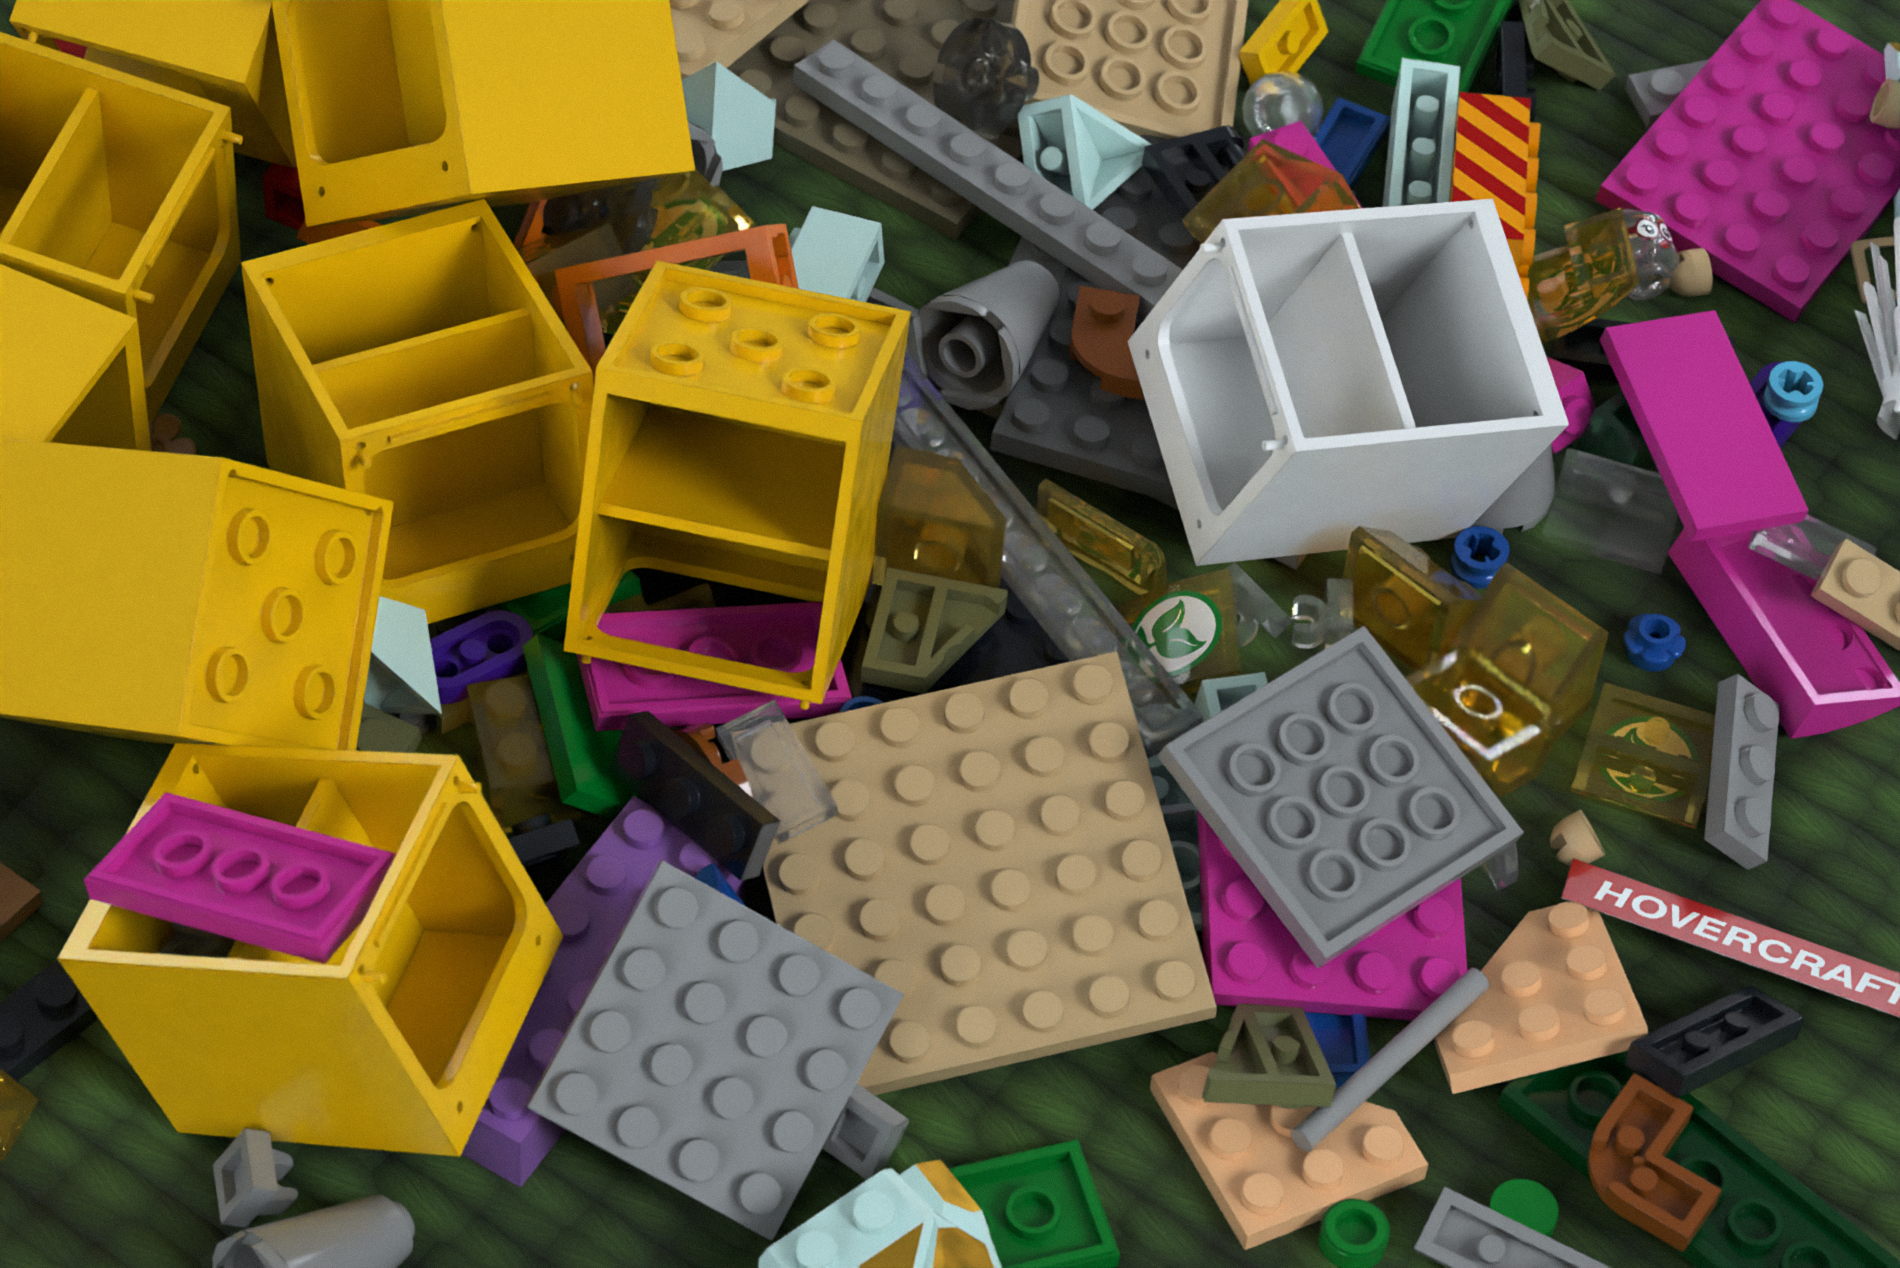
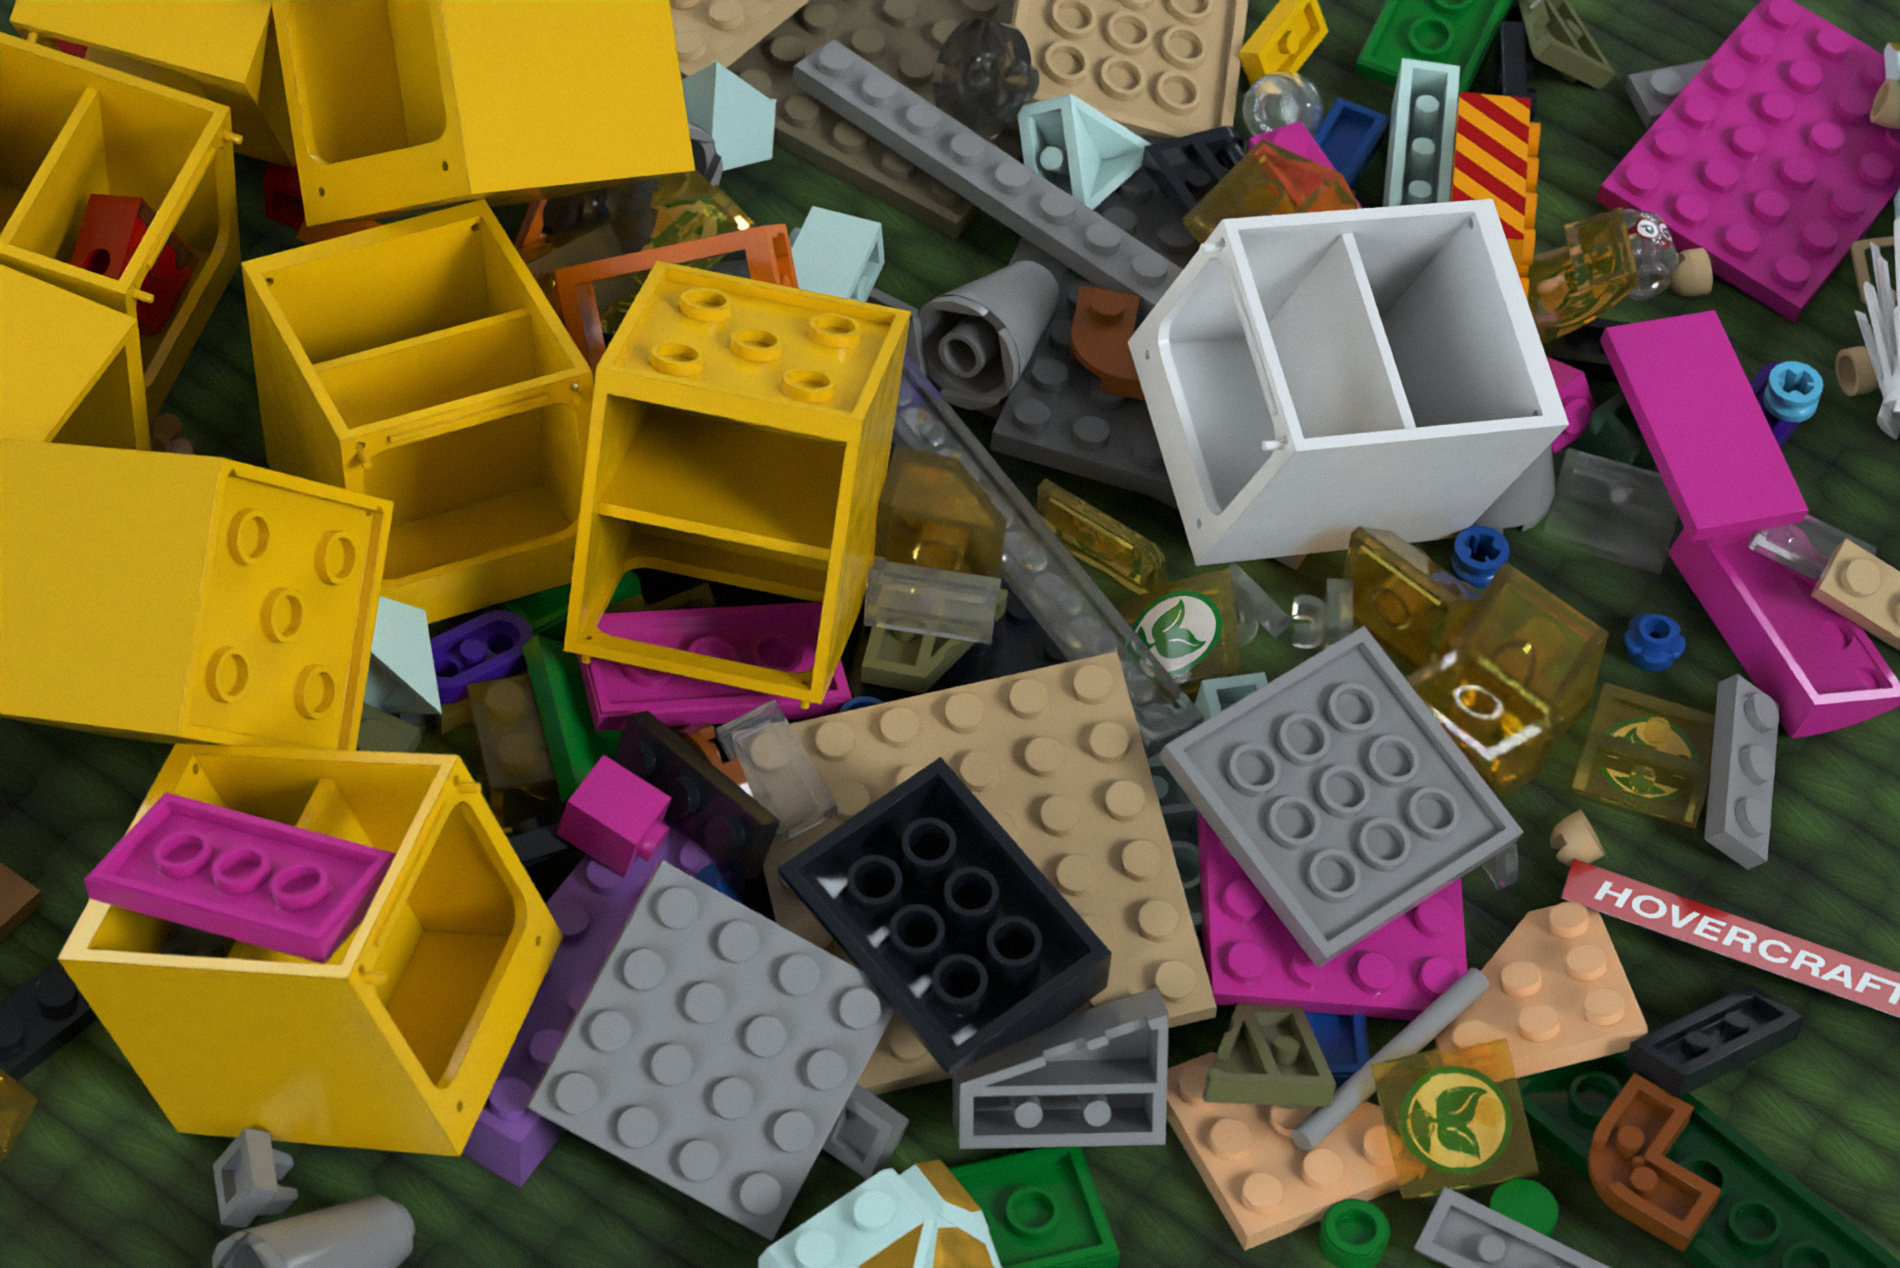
none -> red torso [70,194,199,336]
none -> dark pink brick [556,754,671,877]
none -> black slope [778,757,1112,1074]
none -> clear panel [863,560,1002,644]
none -> light grey wedge [952,987,1169,1149]
none -> clear yellow slope [1371,1037,1540,1200]
none -> tan hinge [1835,346,1879,397]

